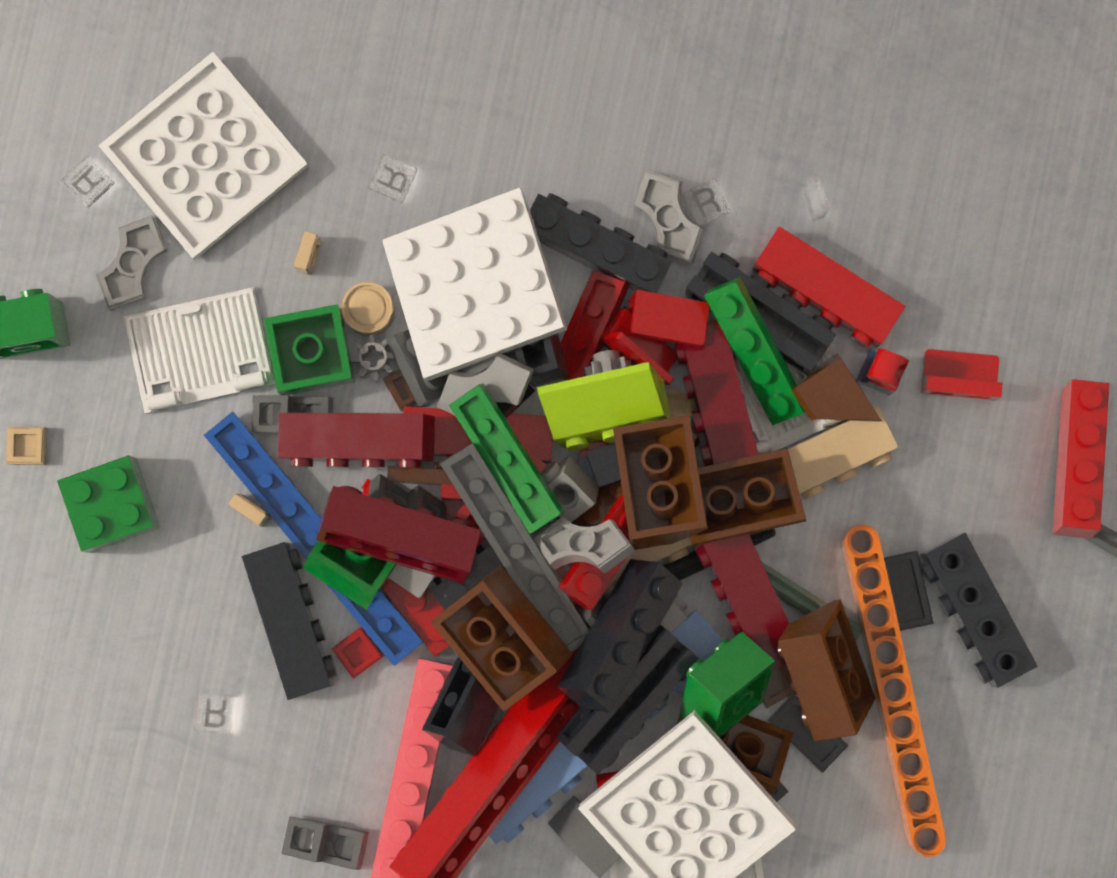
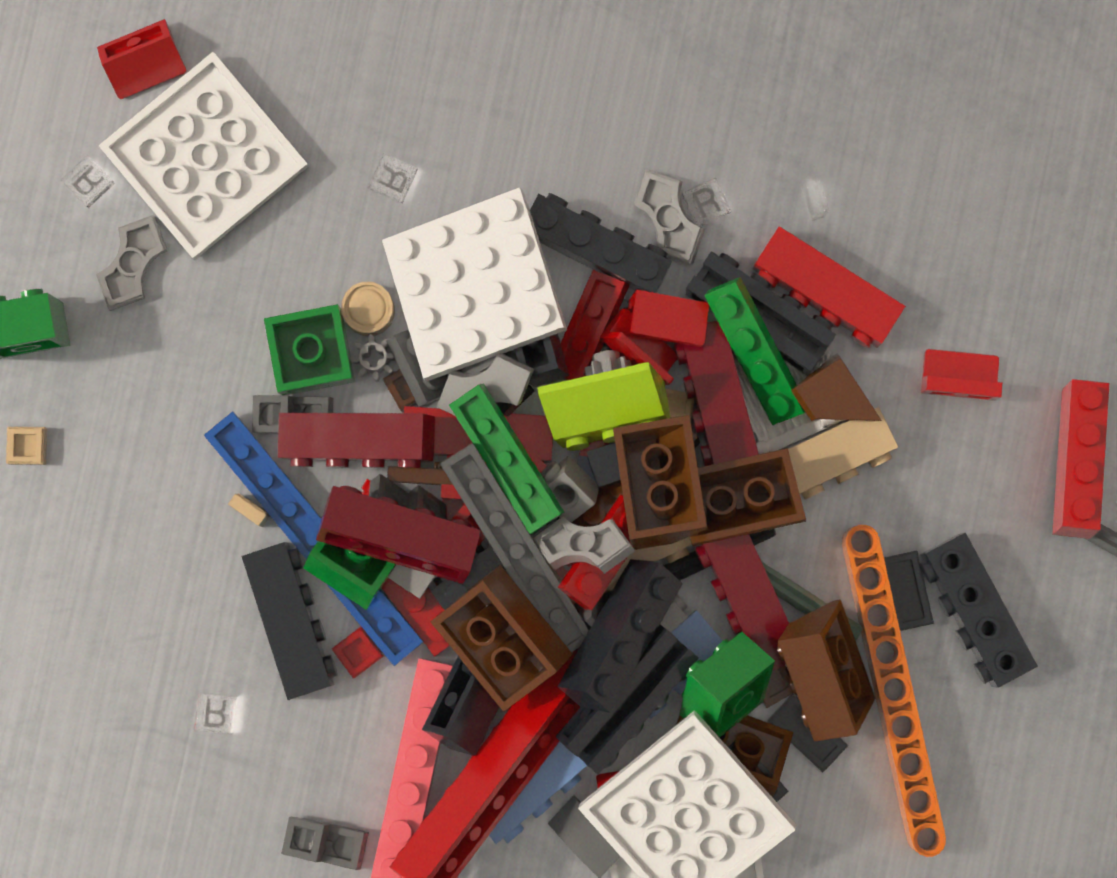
green brick [57,455,160,553] -> none
white window [124,287,275,414] -> none
tan tile [293,231,322,275] -> none
red leg [856,348,909,395] -> none
none -> red panel [97,19,186,99]

